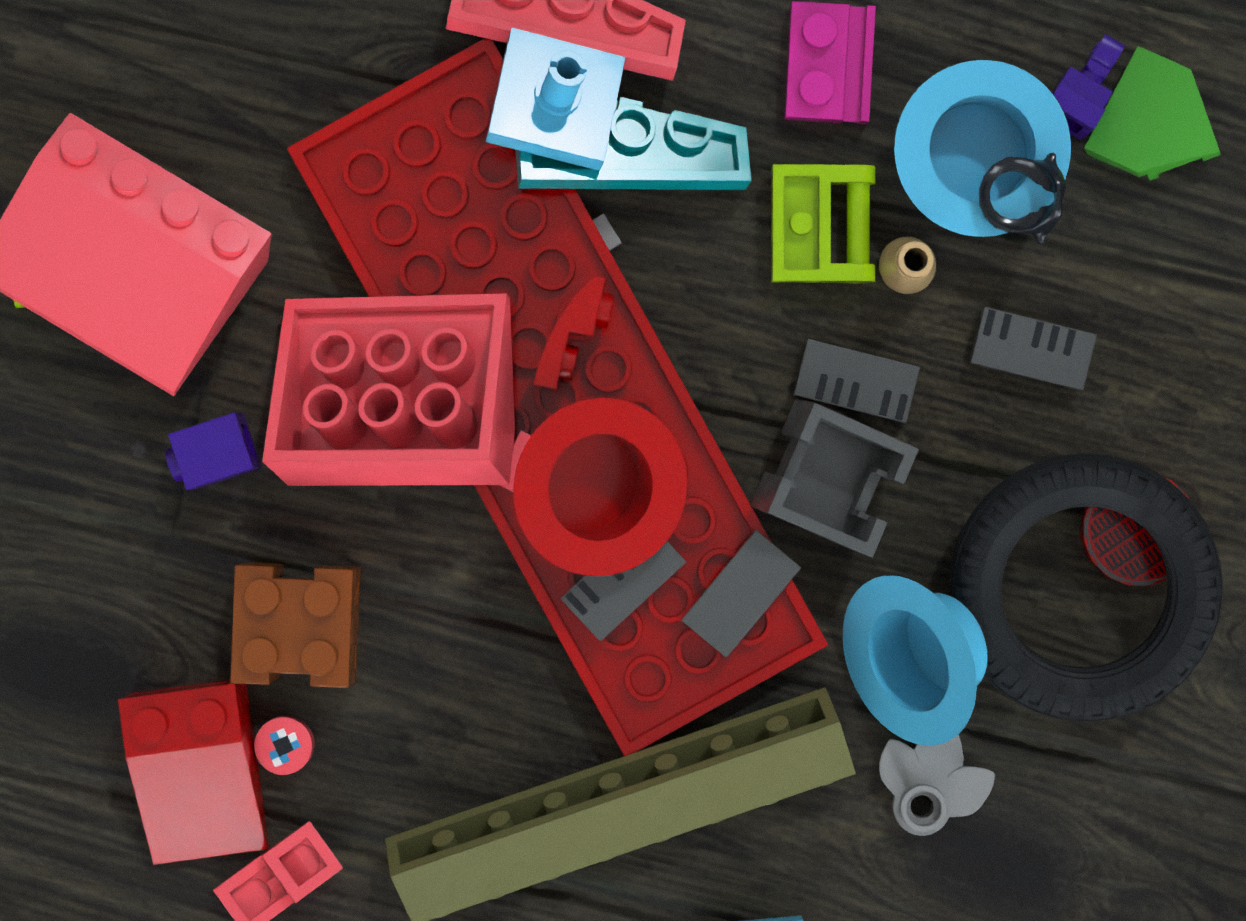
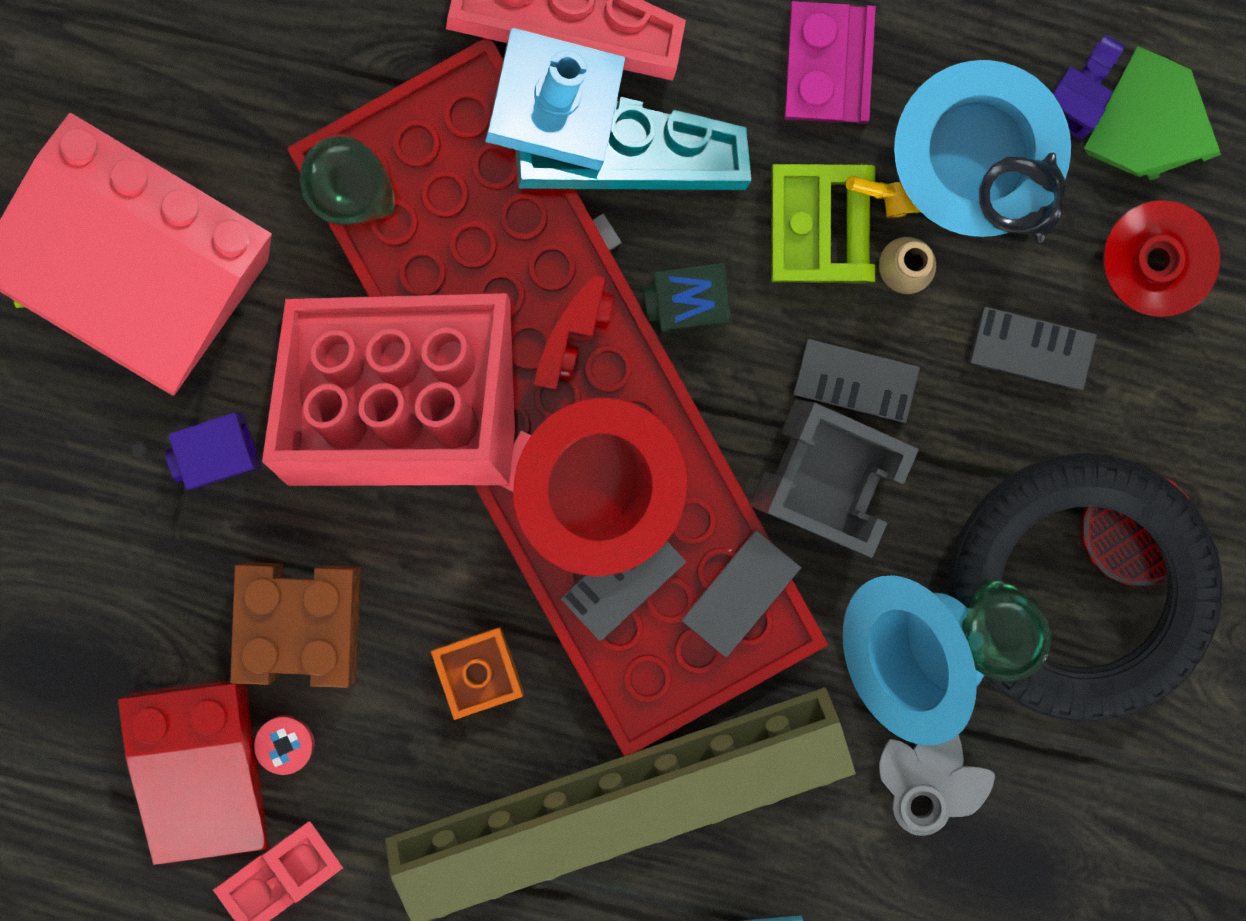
none -> clear green piece [299,133,395,225]
none -> orange piece [431,626,524,720]
none -> clear green brick [644,263,731,334]
none -> yellow hand [846,176,921,218]
none -> clear green piece [962,579,1052,682]
none -> red dish [1103,200,1220,317]

